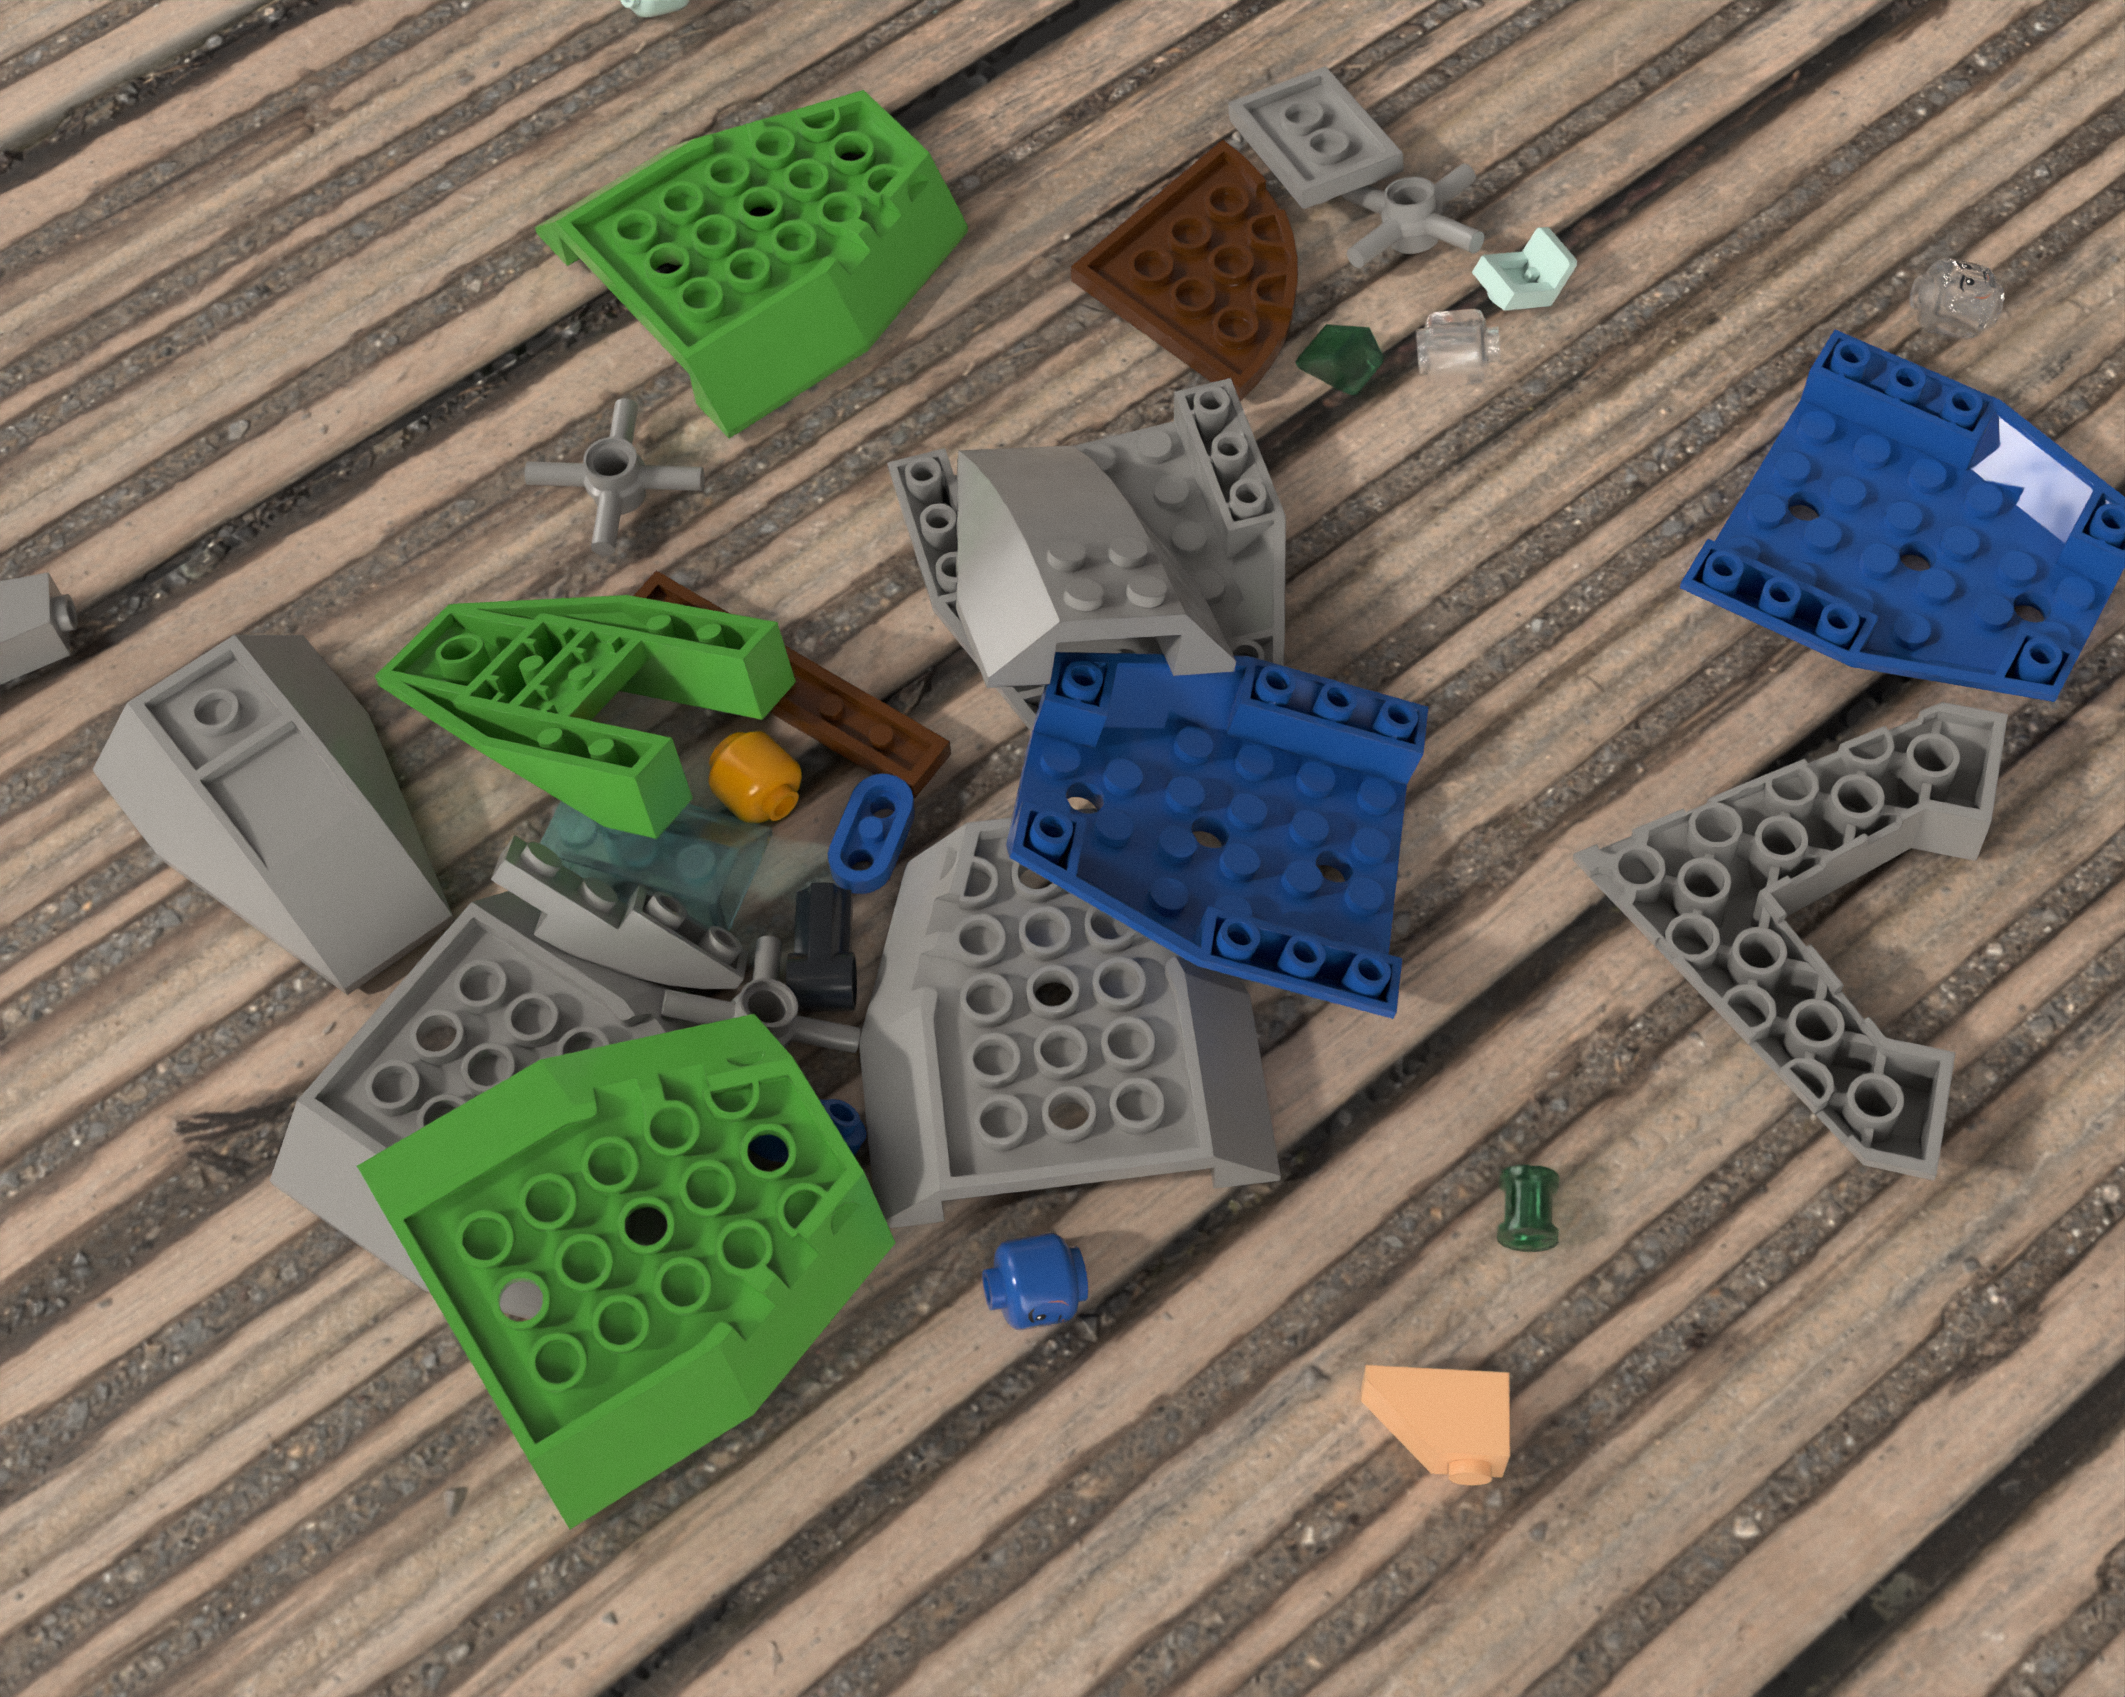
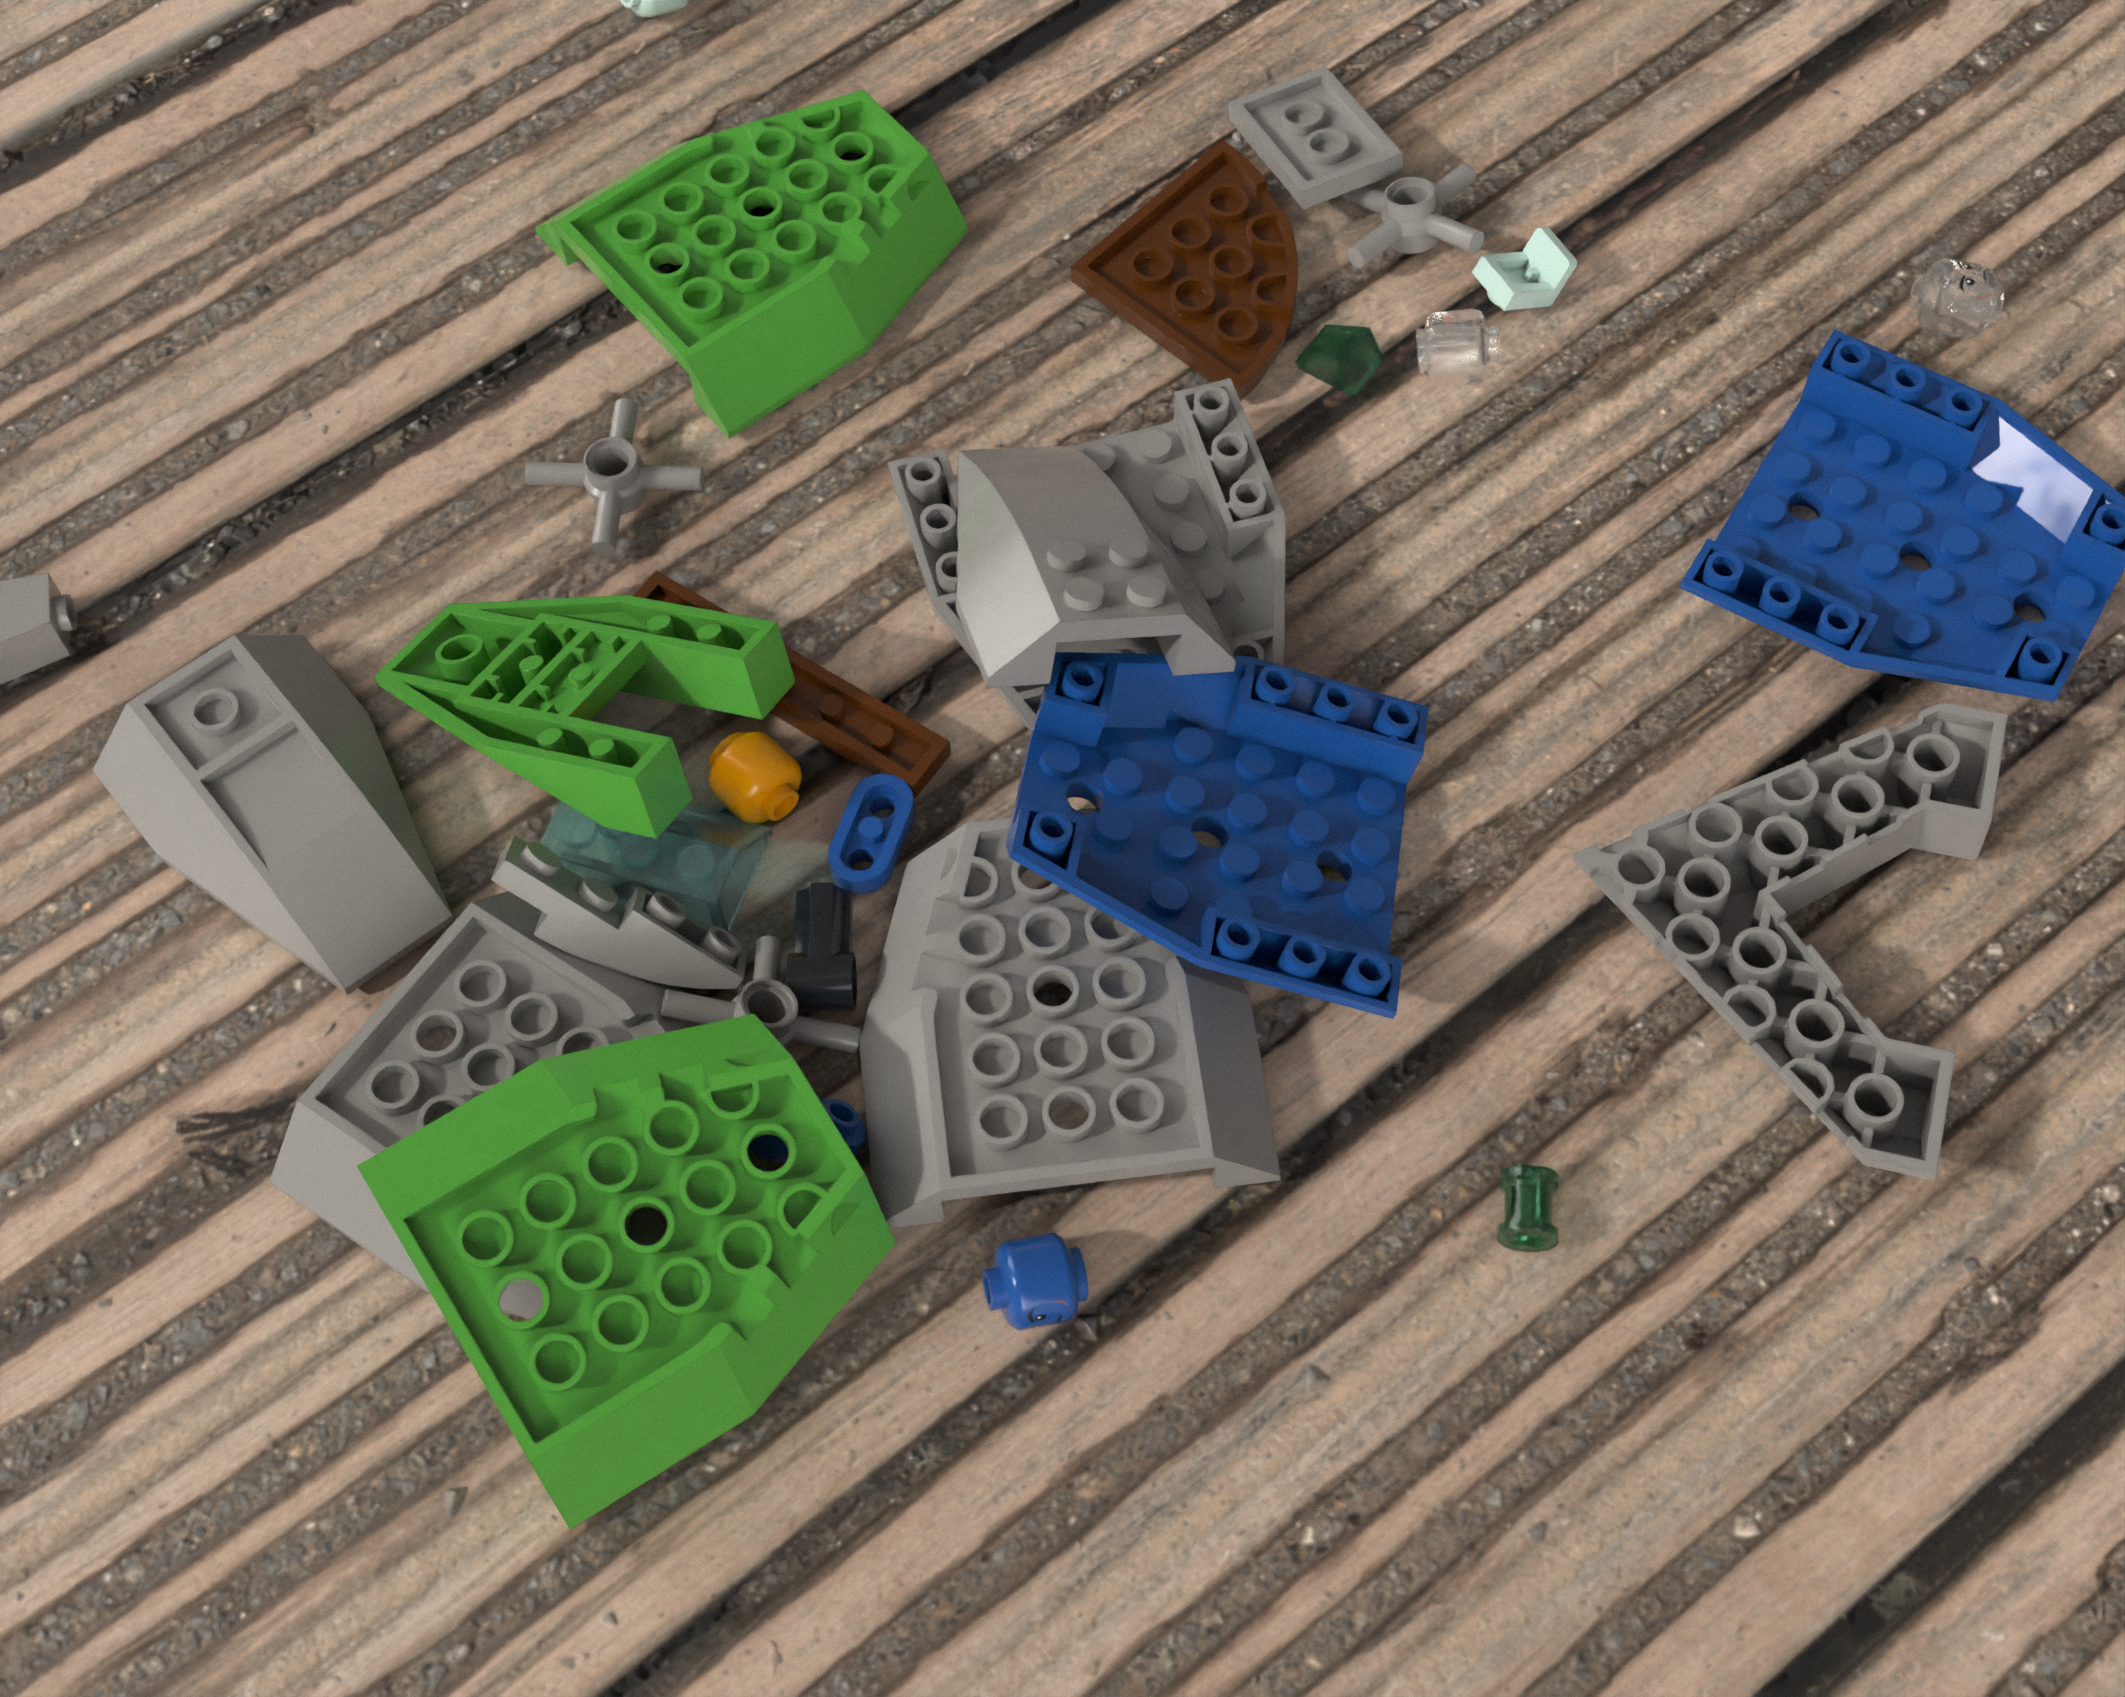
light nougat slope [1361,1365,1510,1485] -> none

